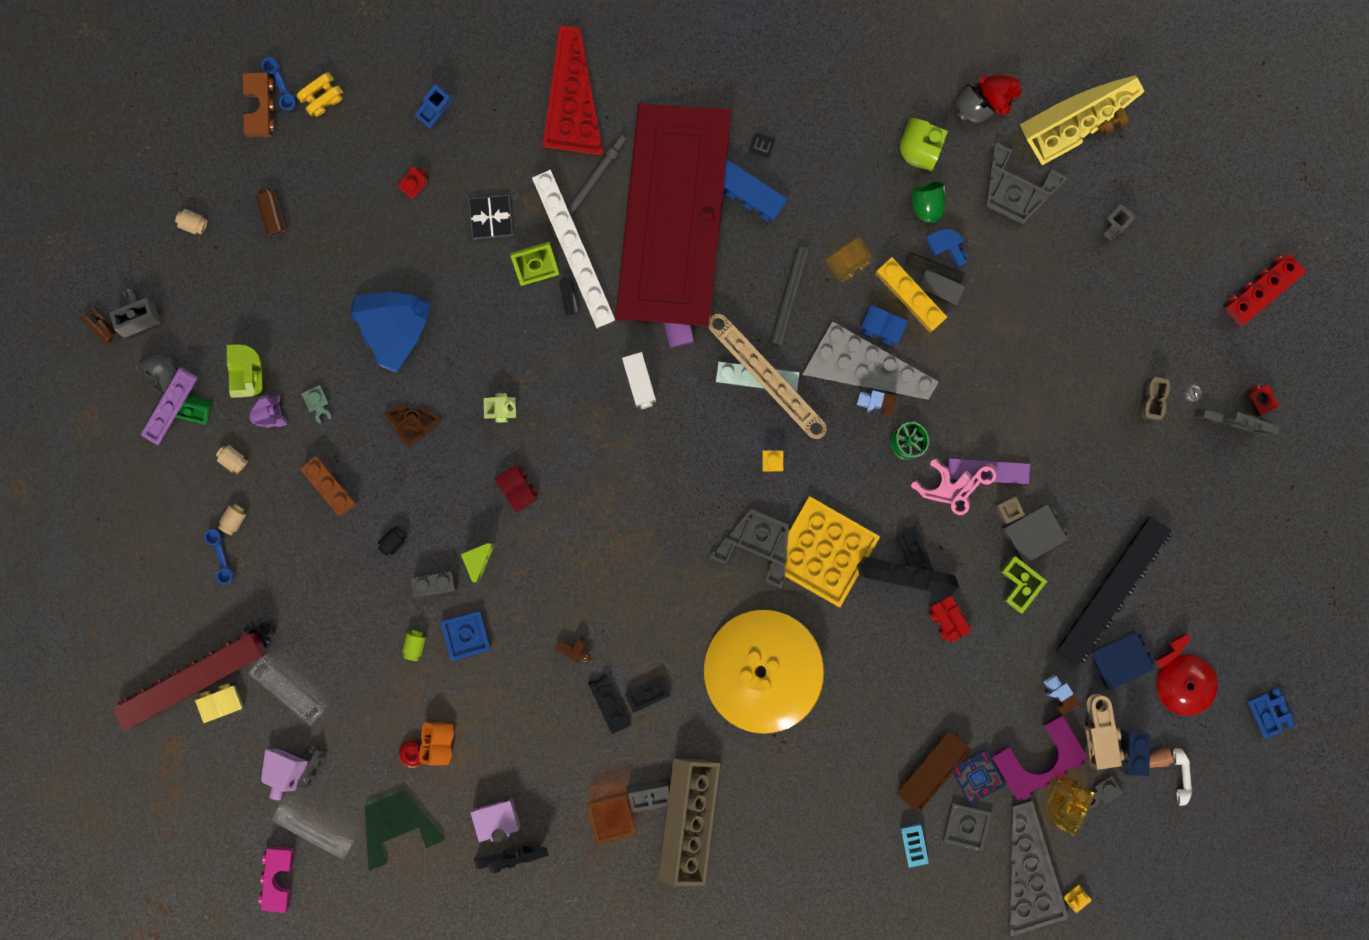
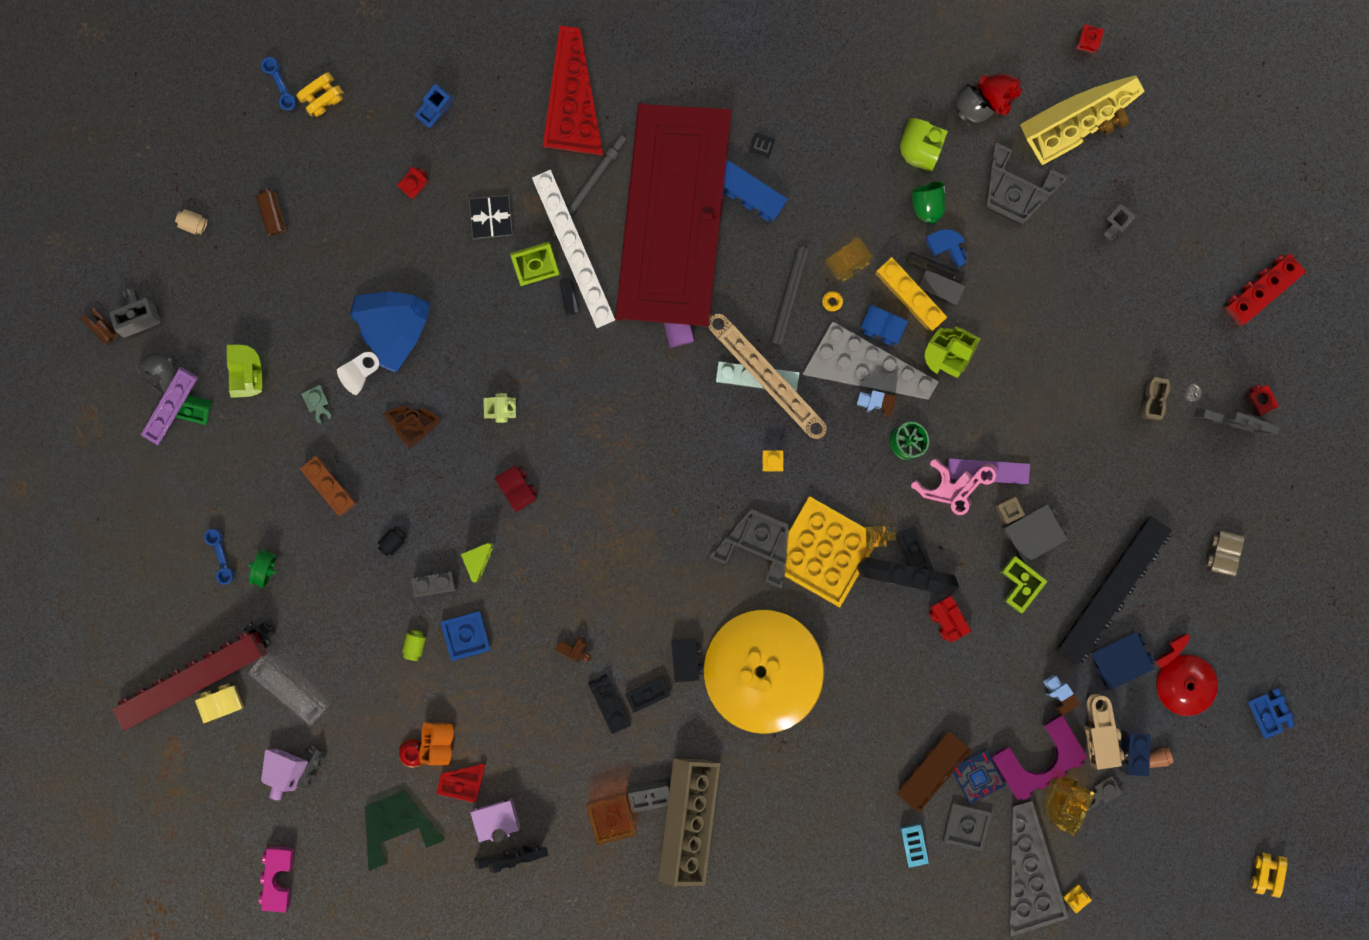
tan brick [216,445,248,474] -> none
tan brick [218,503,246,535] -> none
dark orange arch [243,73,275,137] -> none
medium lavender brick [249,394,288,428] -> none
clear piece [271,803,353,860] -> none
white brick [622,352,656,409] -> none
white bar [1173,748,1192,806] -> none
none -> green wheel [248,549,277,588]
none -> white piece [337,352,379,395]
none -> red wing [436,764,486,803]
none -> black brick [671,639,703,682]
none -> yellow plate [822,291,843,312]
none -> clear yellow plate [866,526,897,547]
none -> lime brick [925,326,981,378]
none -> red brick [1075,24,1104,54]
none -> dark tan brick [1206,531,1245,576]
none -> yellow brick [1251,852,1287,898]

